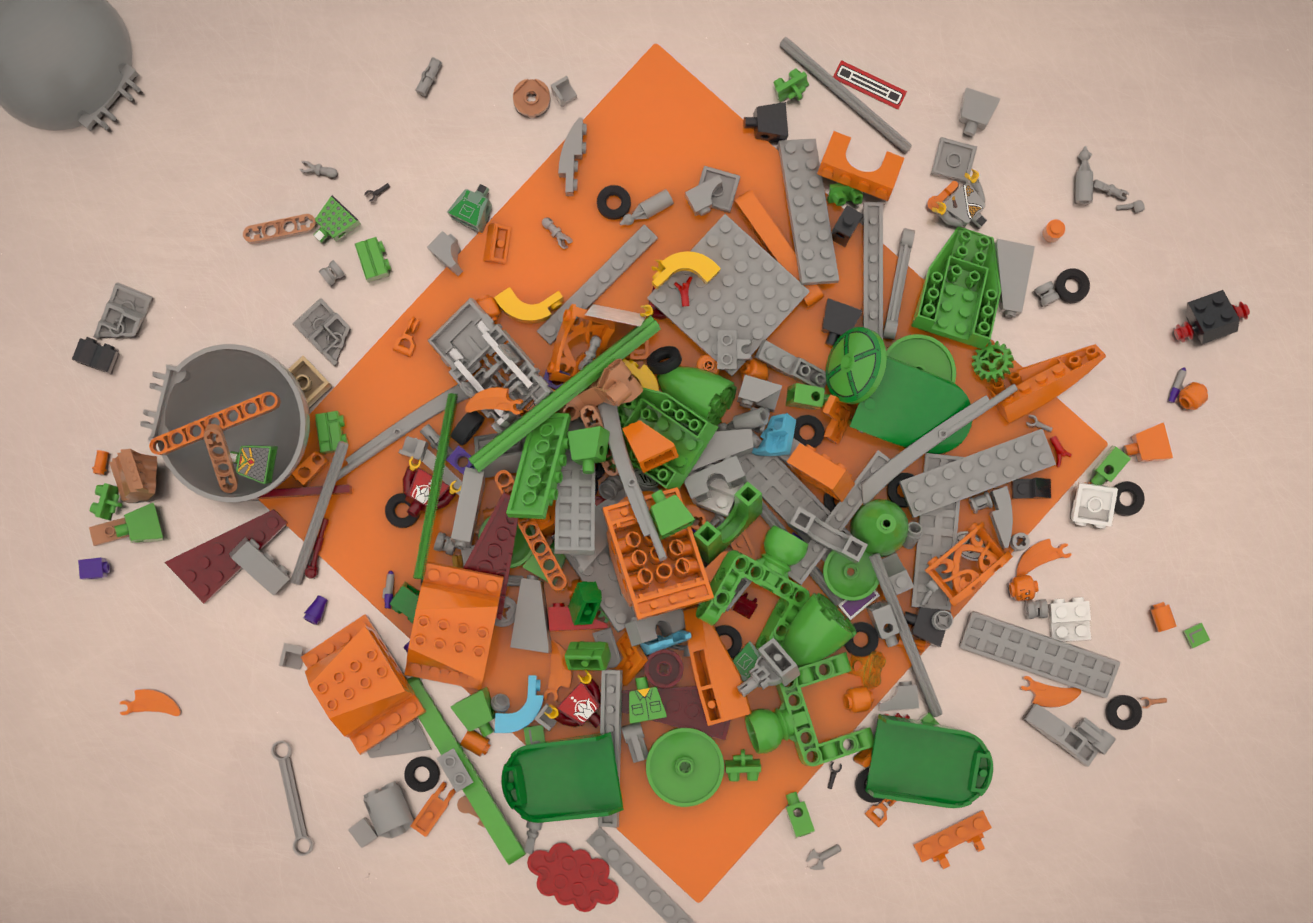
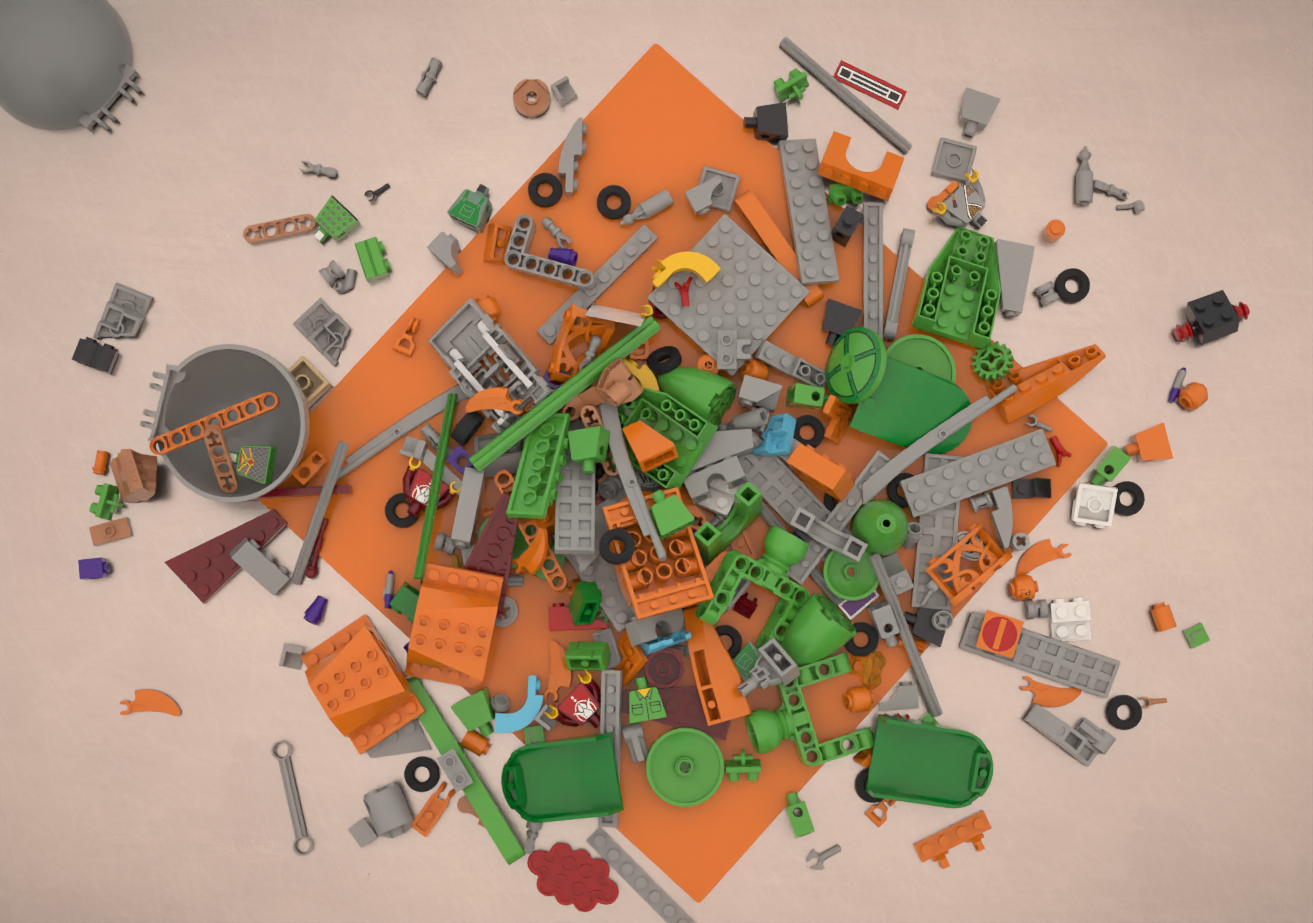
bright green torso [114,503,163,543] -> none
bright green brick [315,411,348,454] -> none
yellow arch [494,287,564,323] -> none
light grey slope [510,575,552,654] -> none
black hand [827,762,842,789] -> none
none -> light grey arm [333,269,357,293]
none -> light grey beam [504,214,597,291]
none -> orange piece [511,527,548,574]
none -> black tyre [528,173,562,207]
none -> dark purple cone [548,248,578,266]
none -> black tyre [599,529,635,565]
none -> piece [975,610,1024,659]

